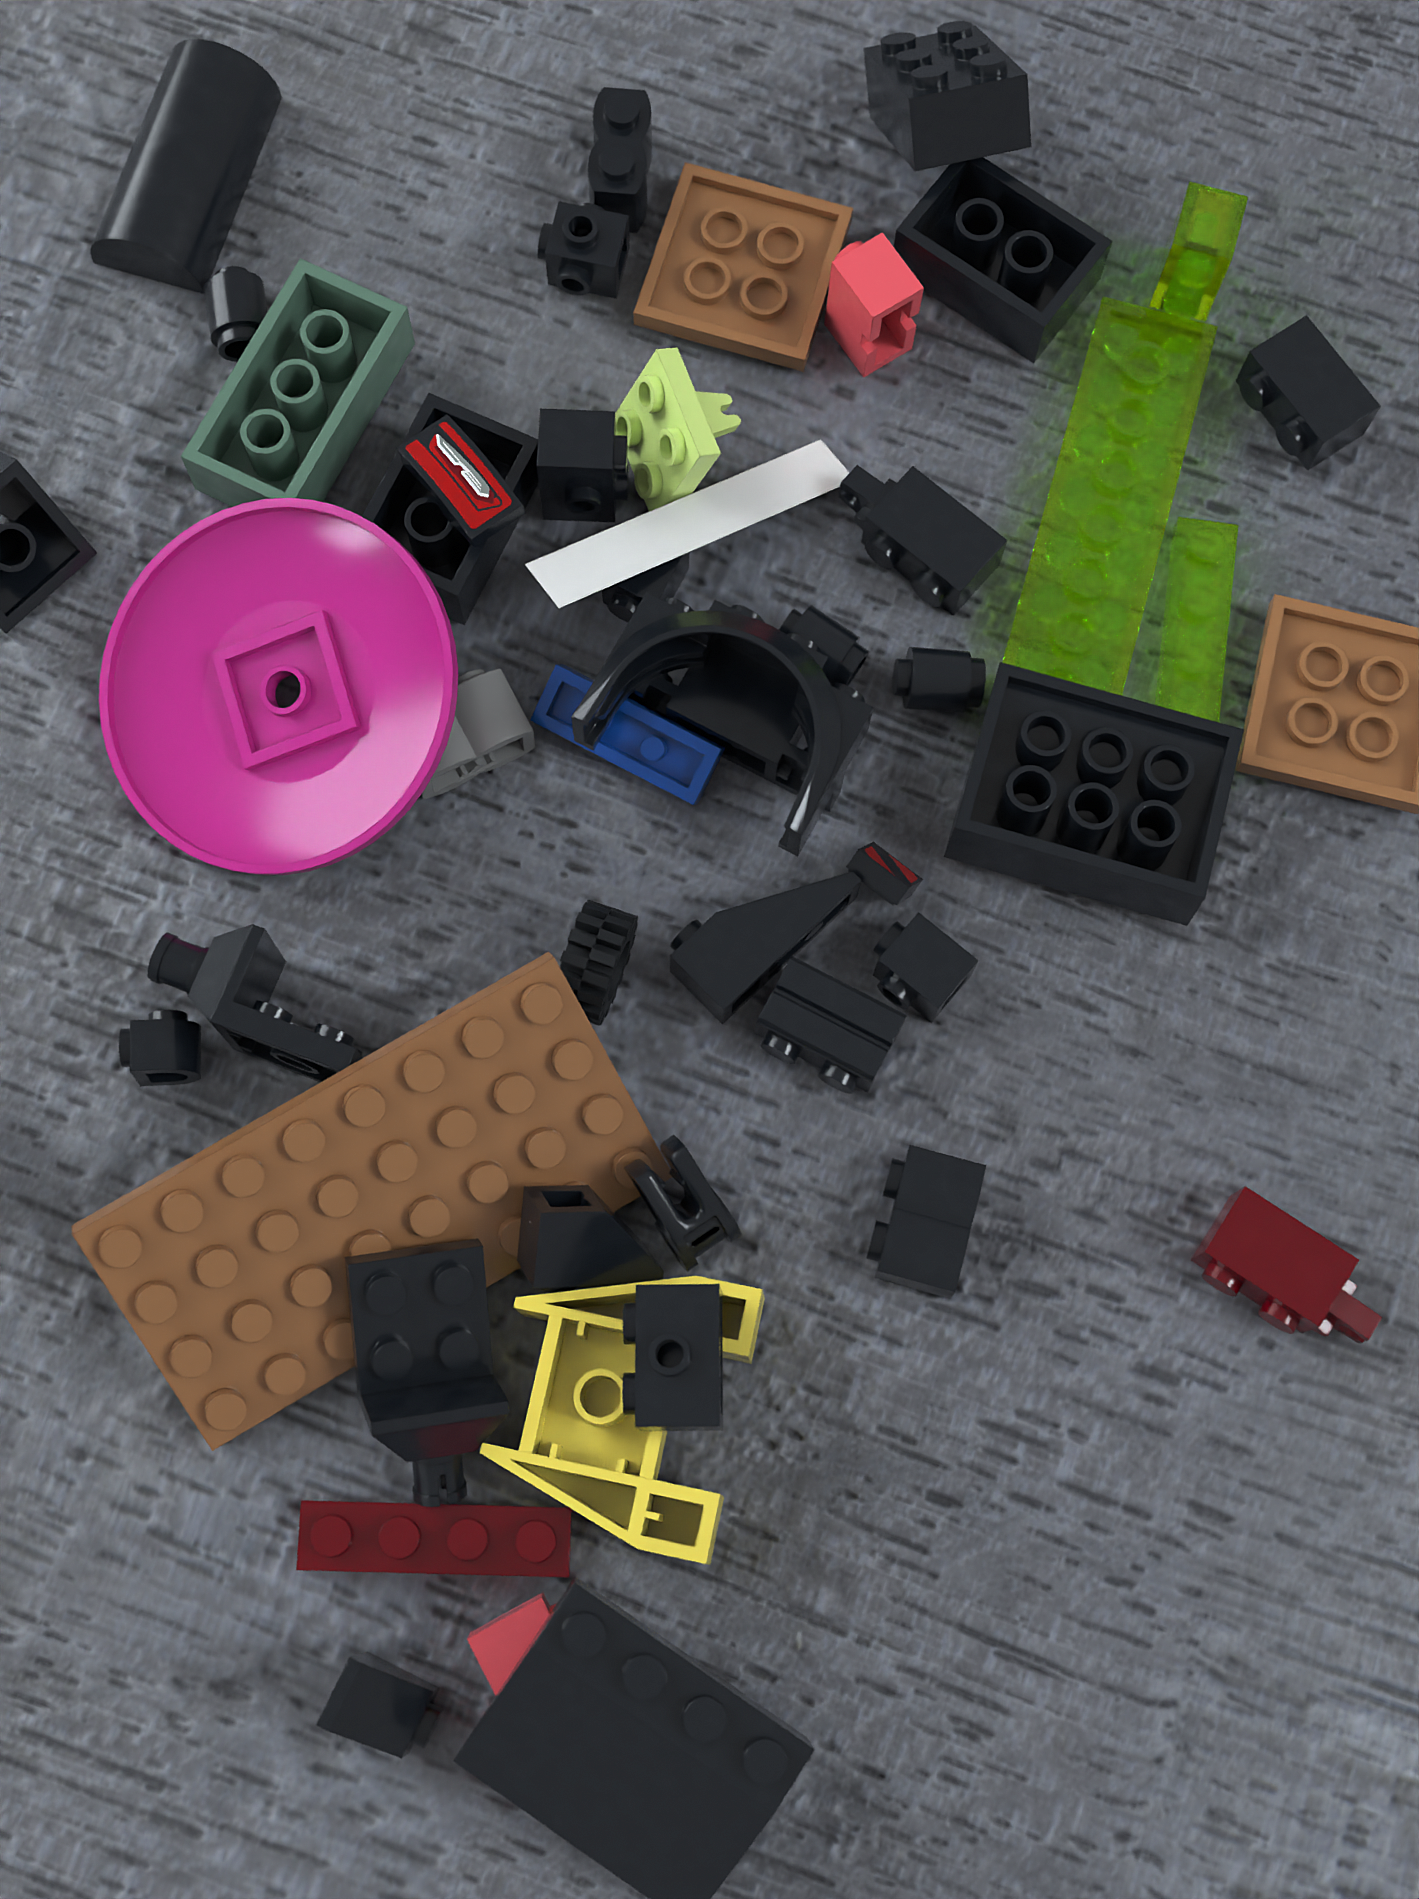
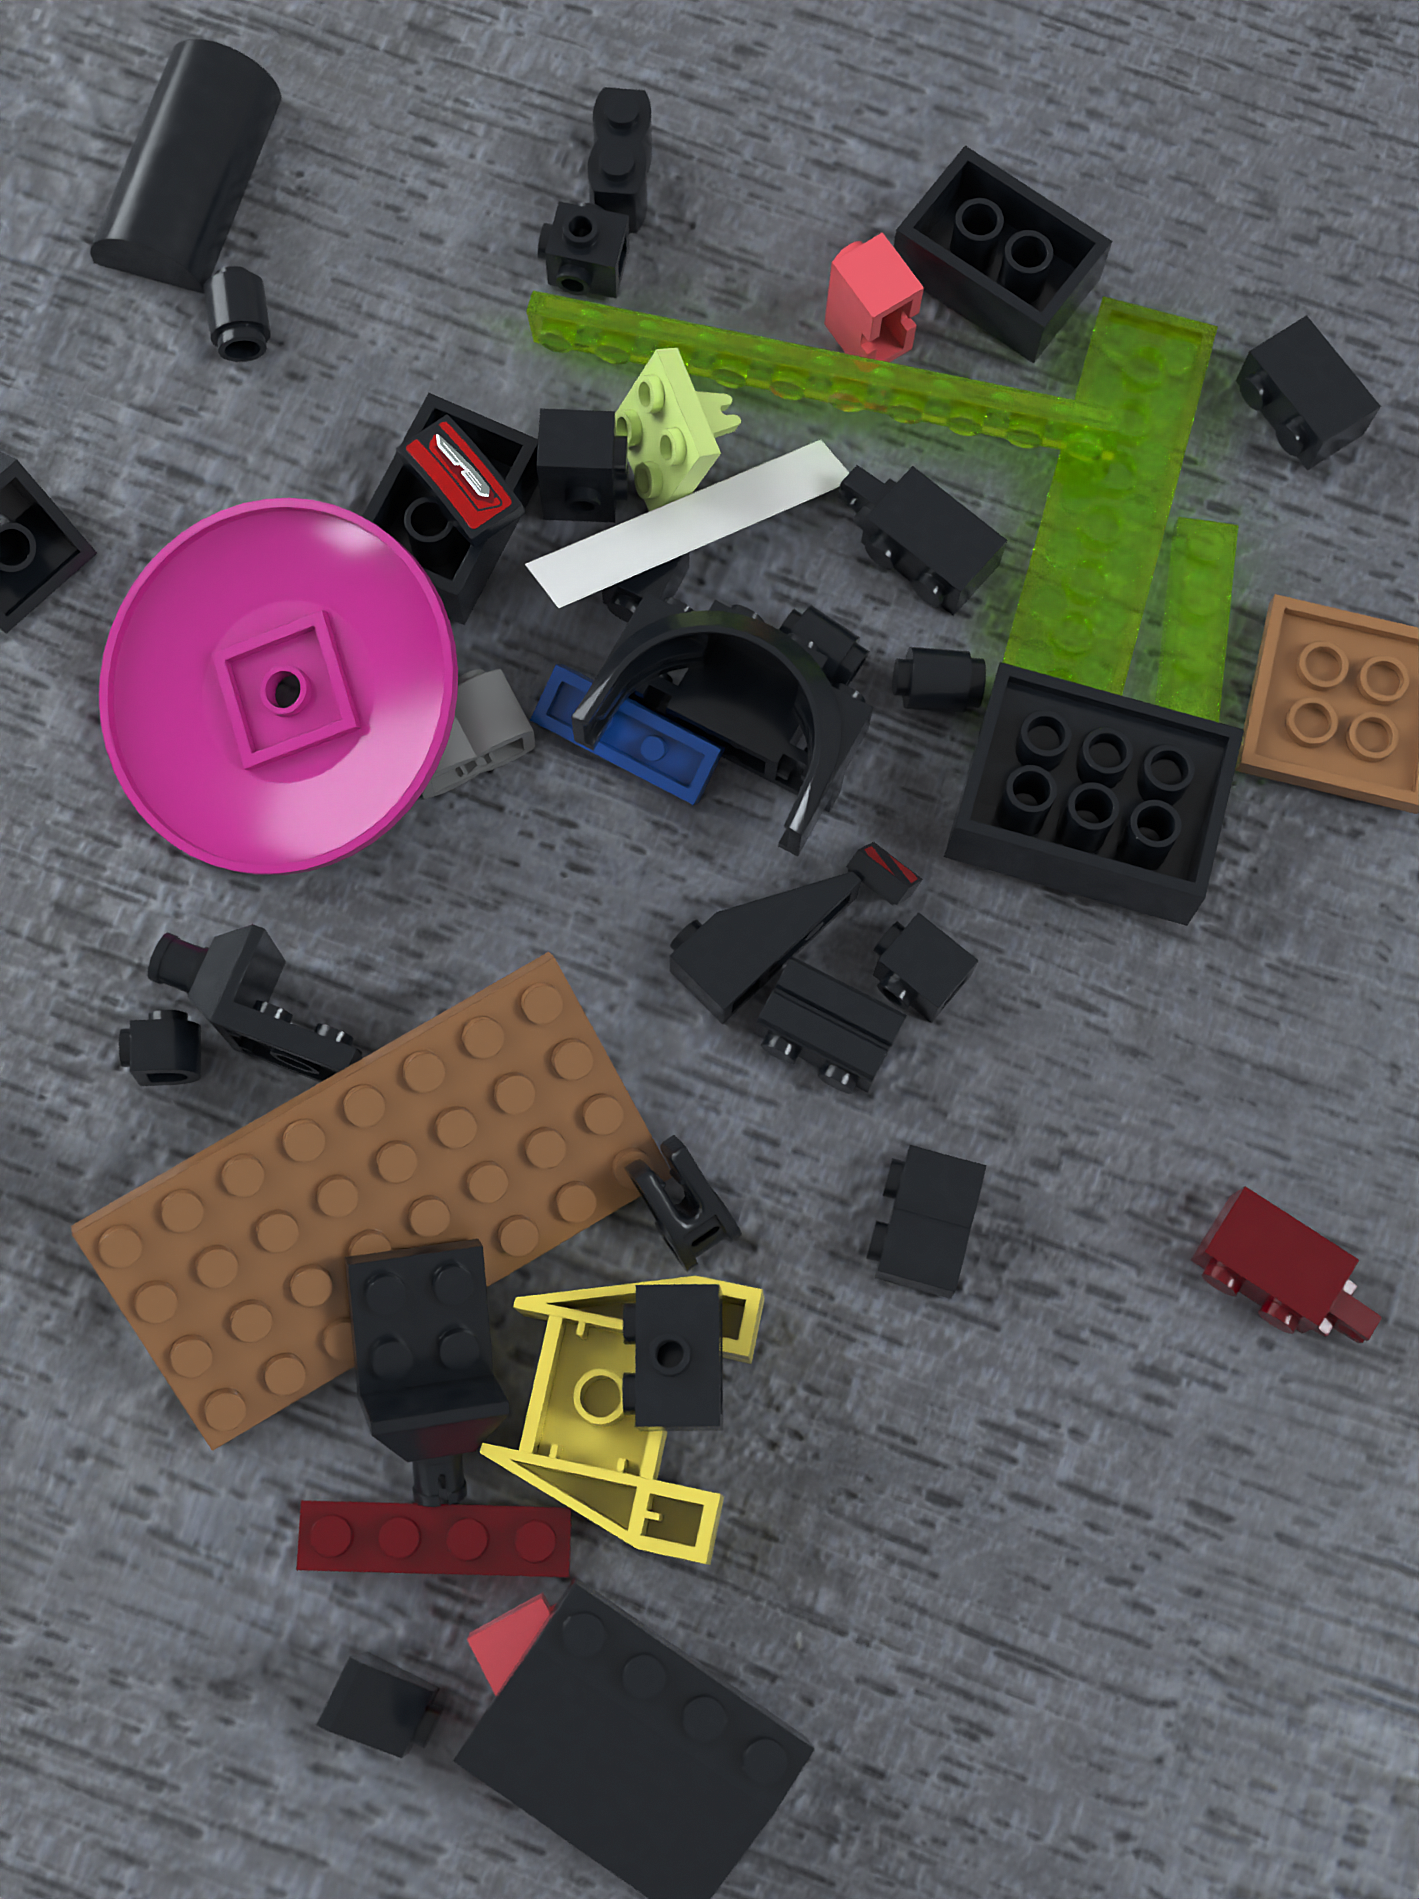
sand green brick [181,258,415,507] -> none
black slope [517,1185,664,1293] -> none
black tyre [560,899,638,1026] -> none
medium nougat plate [633,162,853,372] -> none
black brick [863,21,1031,171] -> none
clear neon green brick [1149,181,1248,322] -> none
none -> clear neon green plate [526,291,1125,461]

